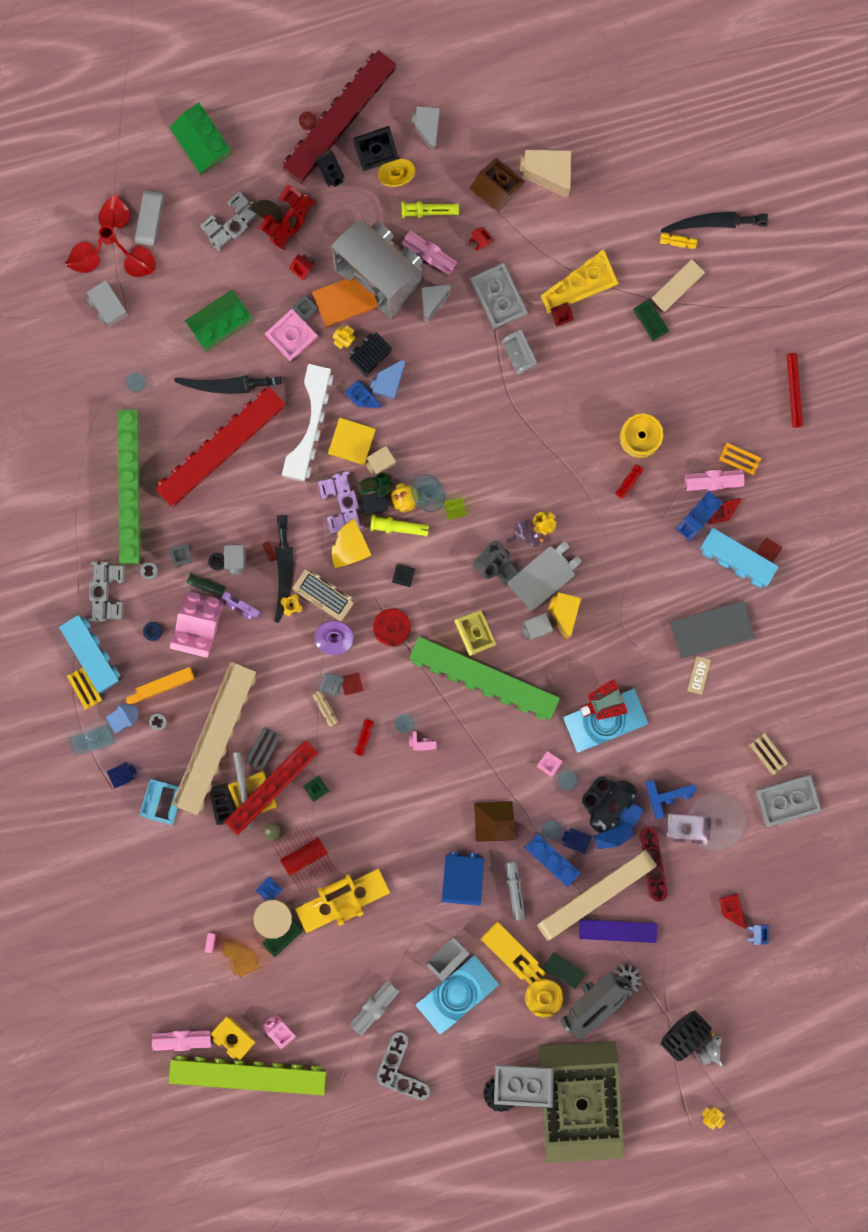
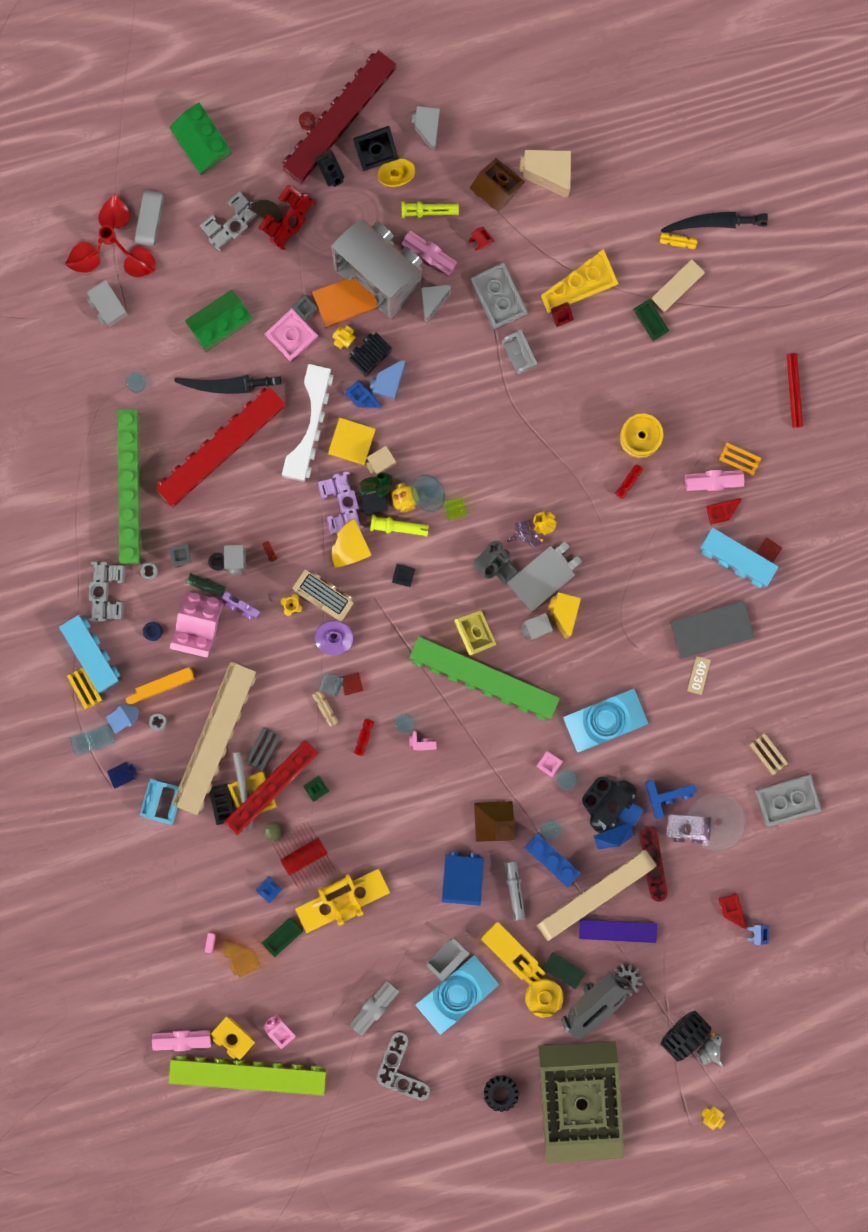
tan tile [253,900,292,938] -> none
black sword [275,515,293,623] -> none
red tile [289,254,314,281] -> none
red tile [373,608,411,646] -> none
light grey tile [494,1064,554,1108] -> none
clear blue bracket [561,828,592,854] -> none
torso [580,679,629,720] -> none
blue bracket [675,491,723,541] -> none

